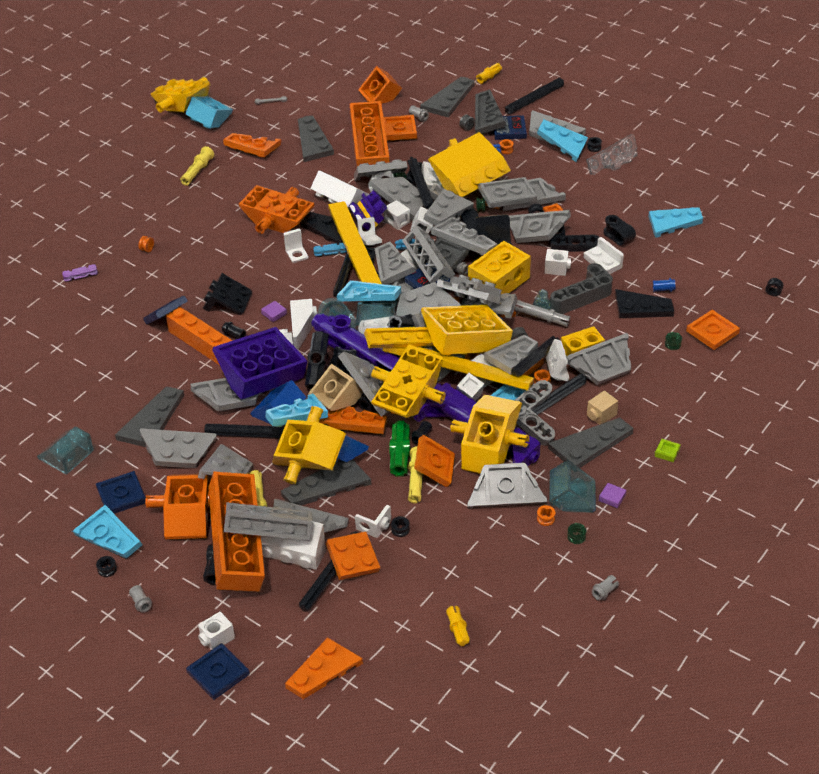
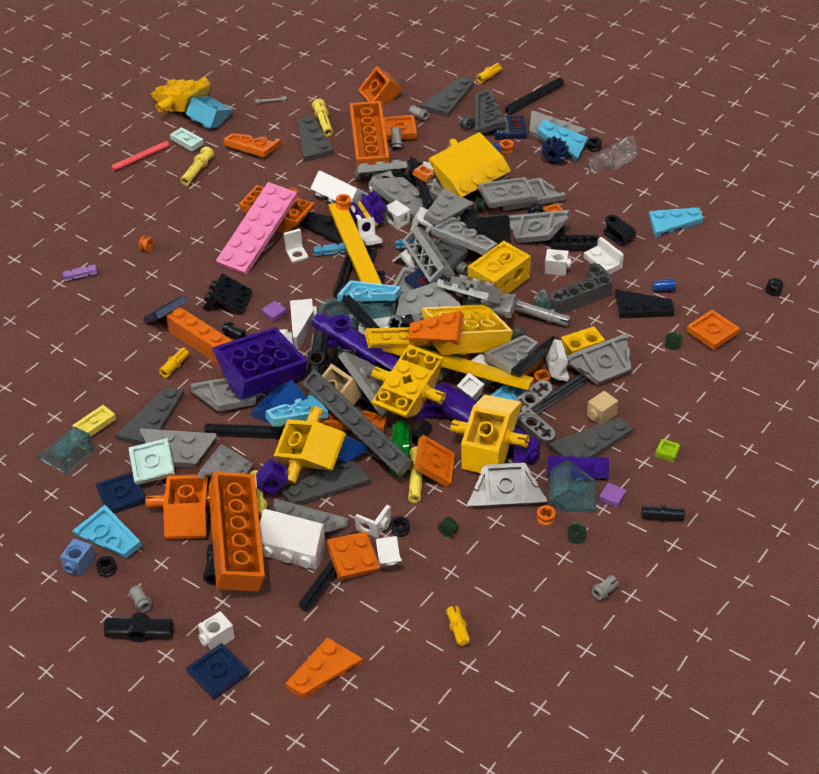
light grey fence [224,503,313,541] -> none
light grey wing [375,241,416,285] -> none
none -> medium blue brick [60,538,95,576]
none -> light yellow plate [72,405,116,440]
none -> black piece [104,613,174,643]
none -> coral bar [111,141,169,172]
none -> light aqua tile [129,438,175,485]
none -> yellow axle [158,347,189,378]
none -> light aqua plate [170,127,204,151]
none -> bright pink plate [216,182,298,276]
none -> dark purple brick [256,459,288,495]
none -> dark grey tile [302,369,414,477]
none -> light yellow pin [312,99,333,137]
none -> orange bush [336,194,351,210]
none -> black axle [341,295,380,328]
none -> white bracket [376,536,402,568]
none -> light grey pin [390,127,403,148]
none -> orange wing [408,310,464,345]
none -> orange tile [412,165,436,182]
none -> clear green bush [438,517,459,538]
none -> dark blue gear [541,135,569,164]
none -> dark purple plate [547,455,609,478]
none -> black pin [641,505,685,521]

